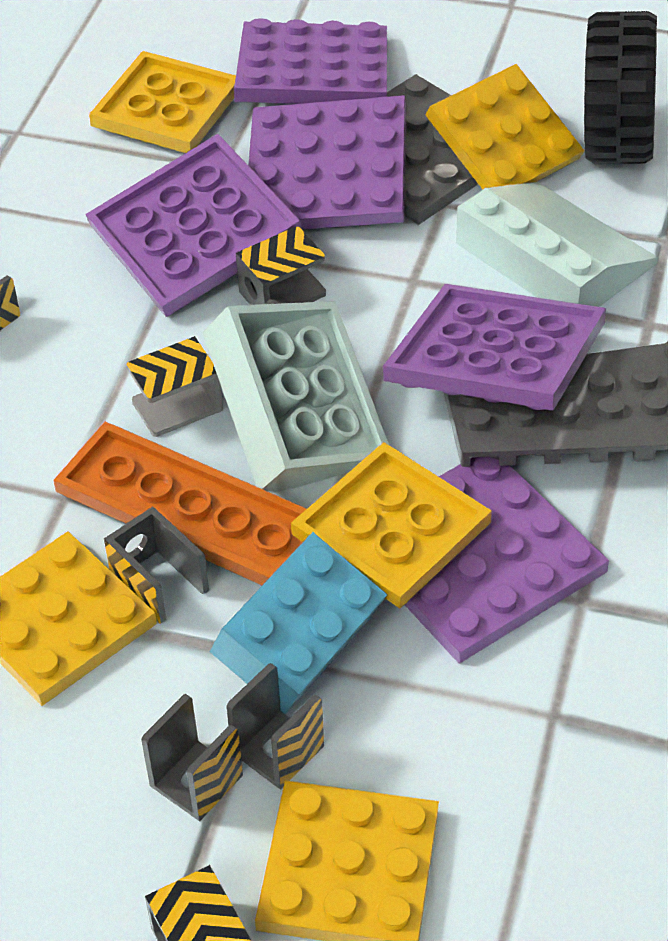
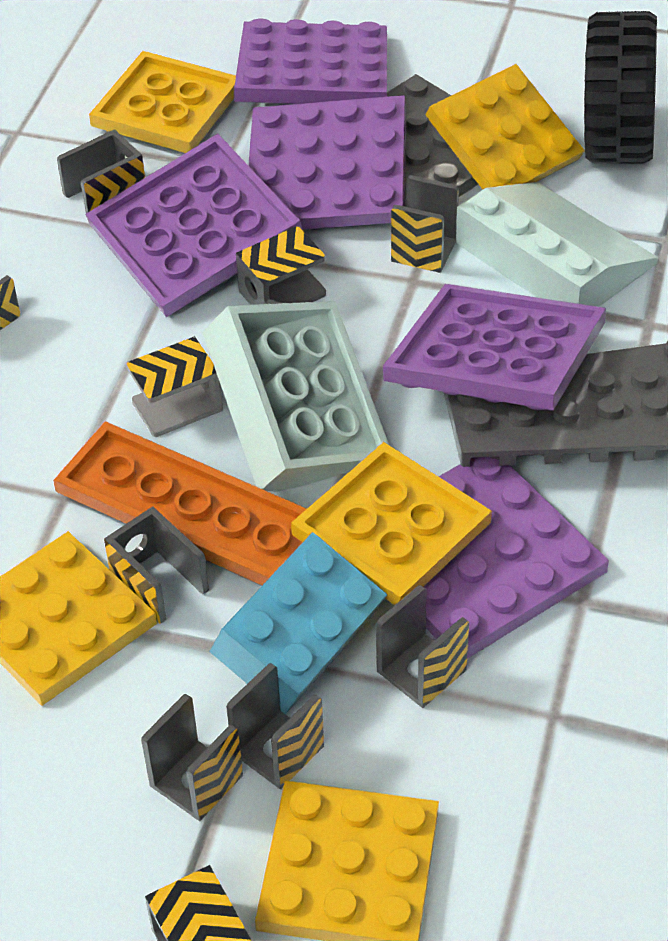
none -> dark grey piece [57,129,145,213]
none -> dark grey piece [376,585,469,708]
none -> piece [391,175,459,273]

